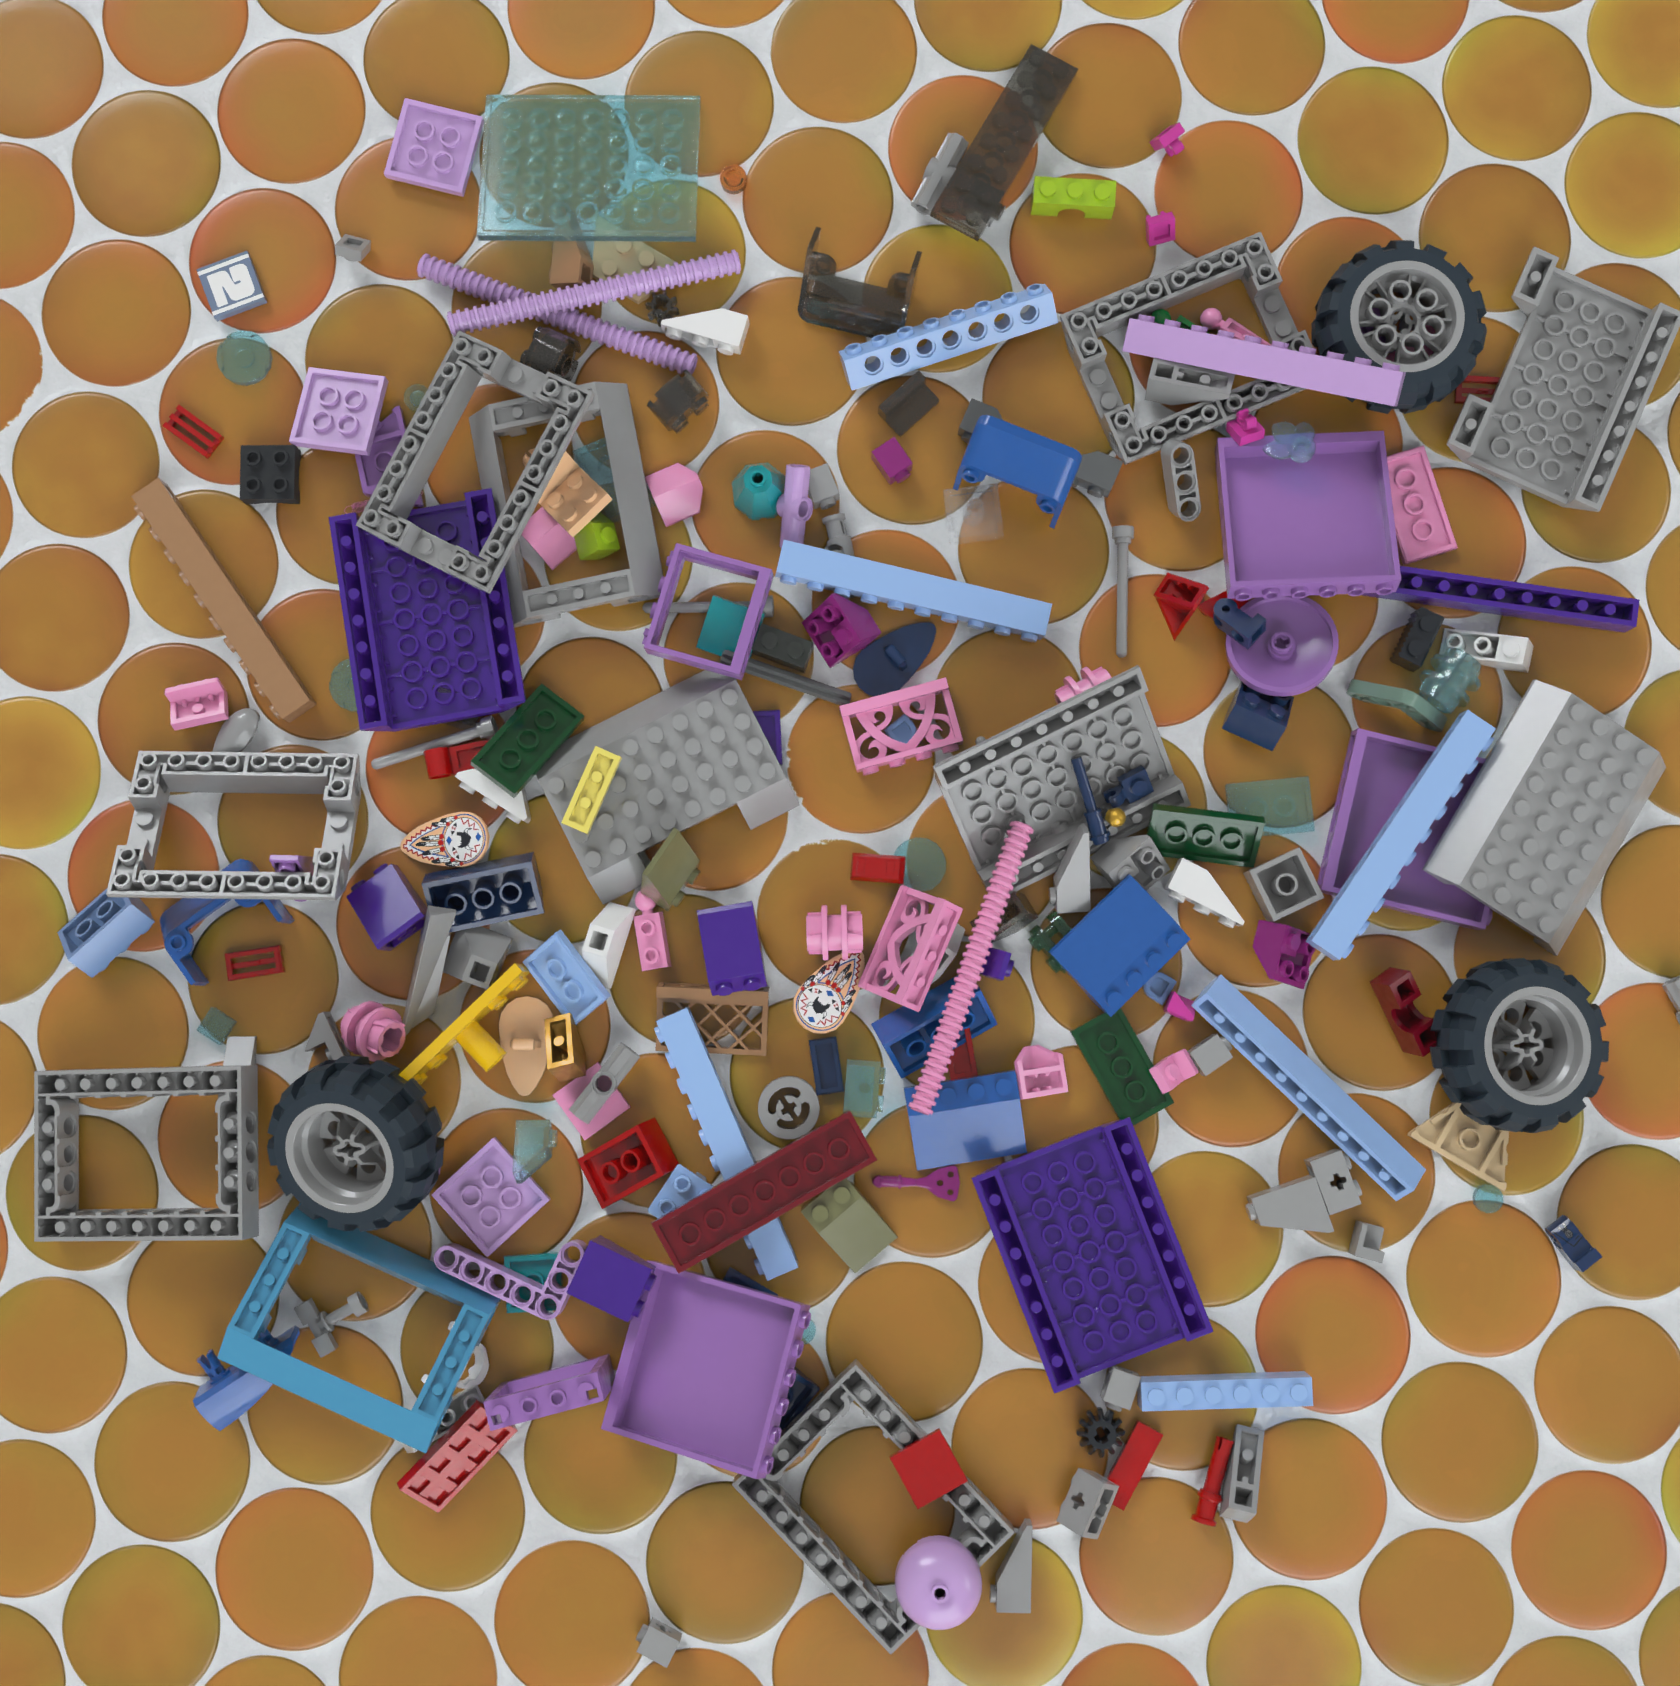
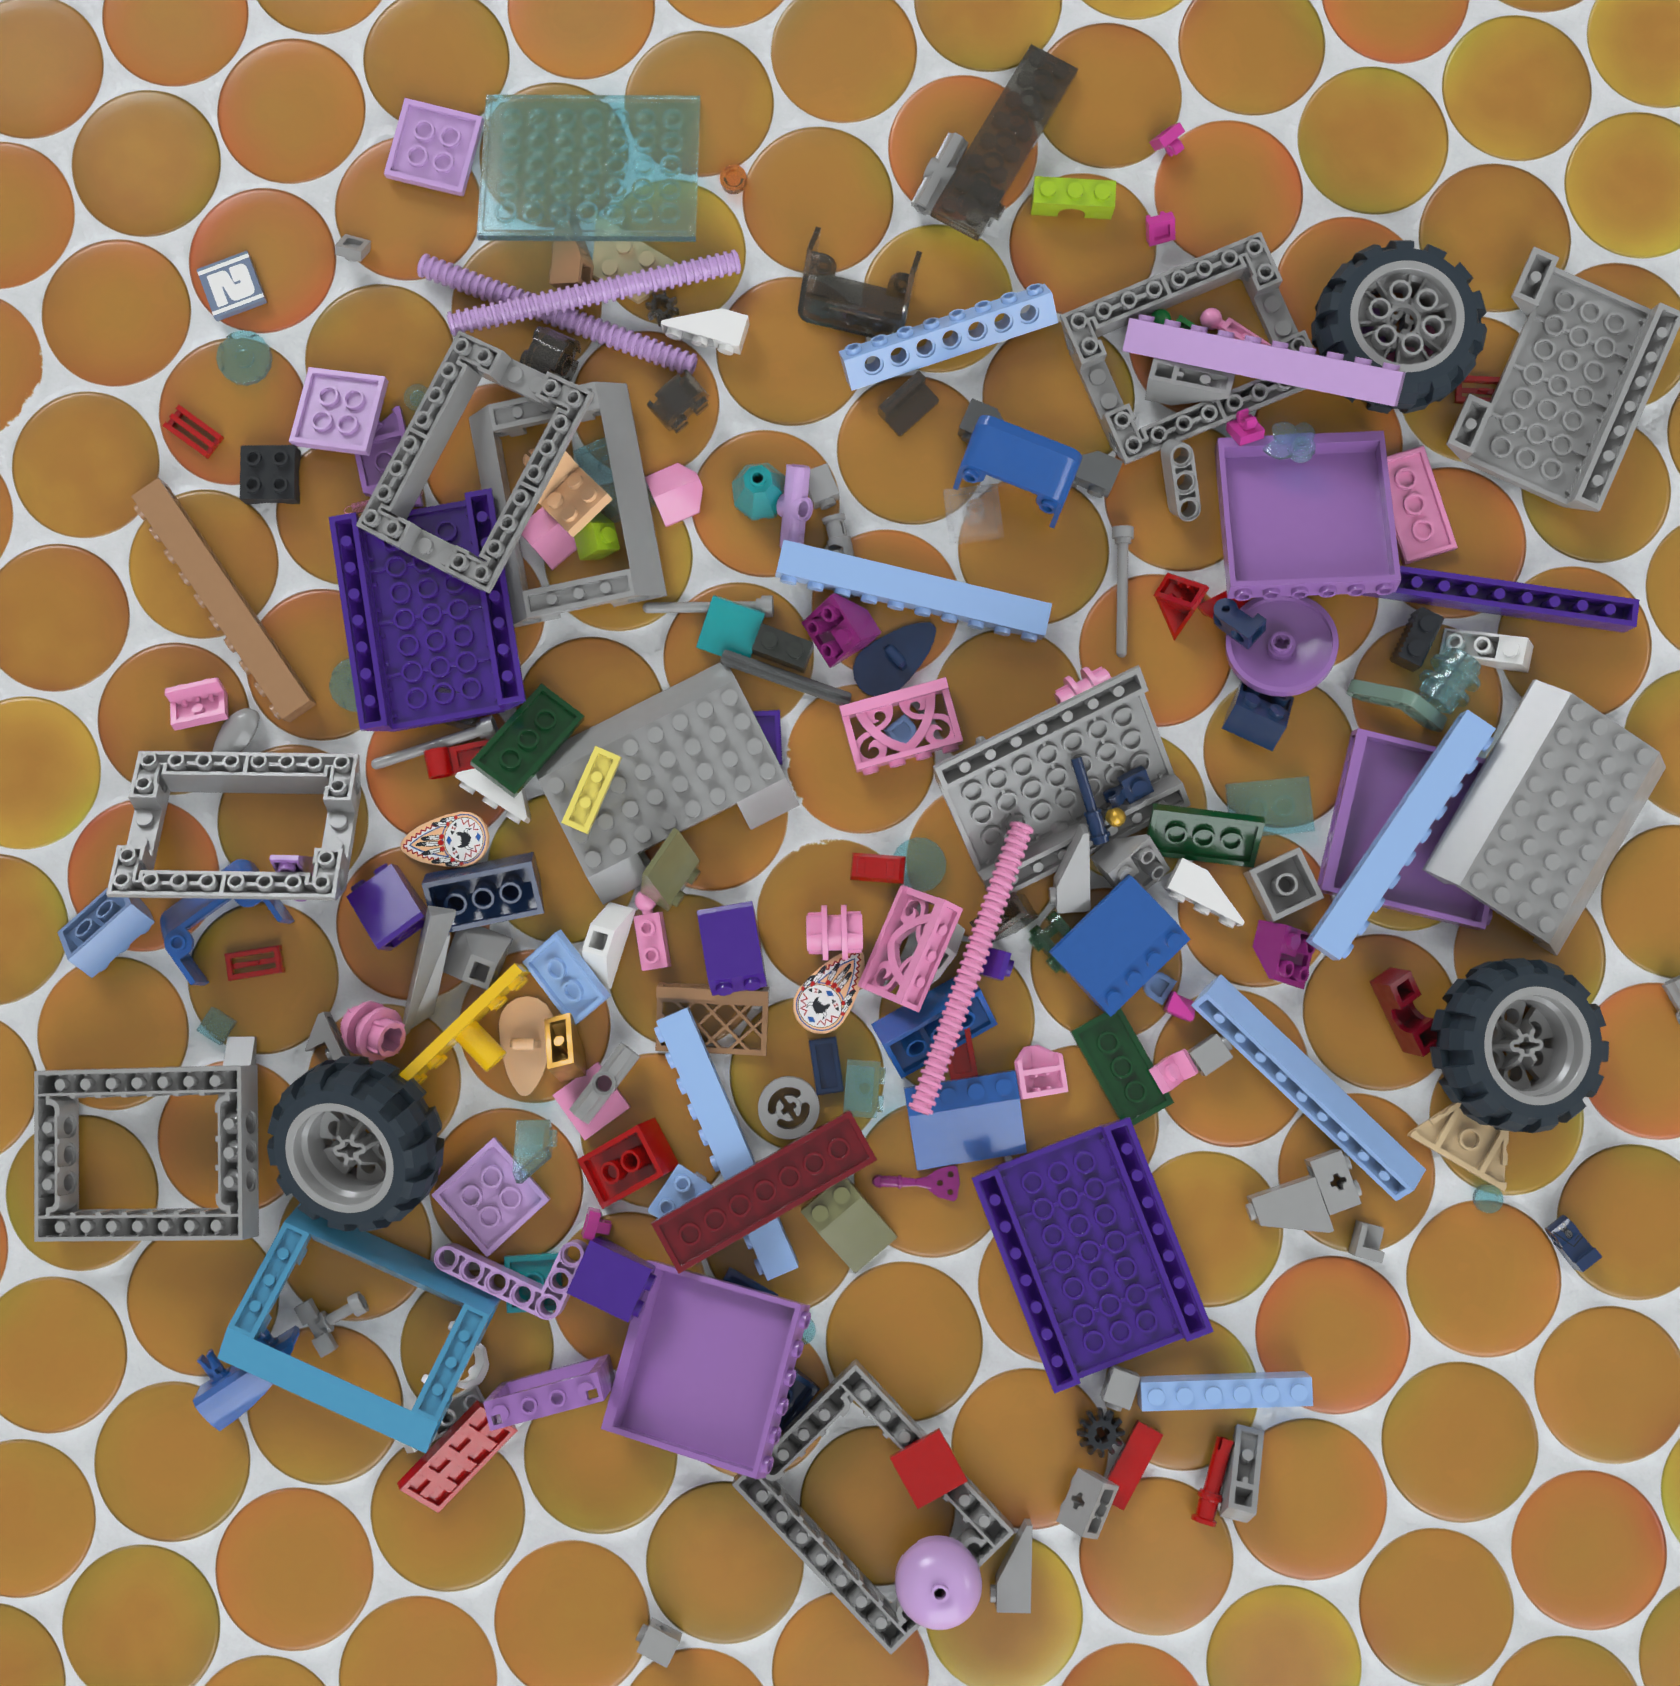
medium lavender window [642,543,774,680] -> none
magenta brick [871,437,913,485] -> none
none -> dark pink tile [581,1207,612,1240]

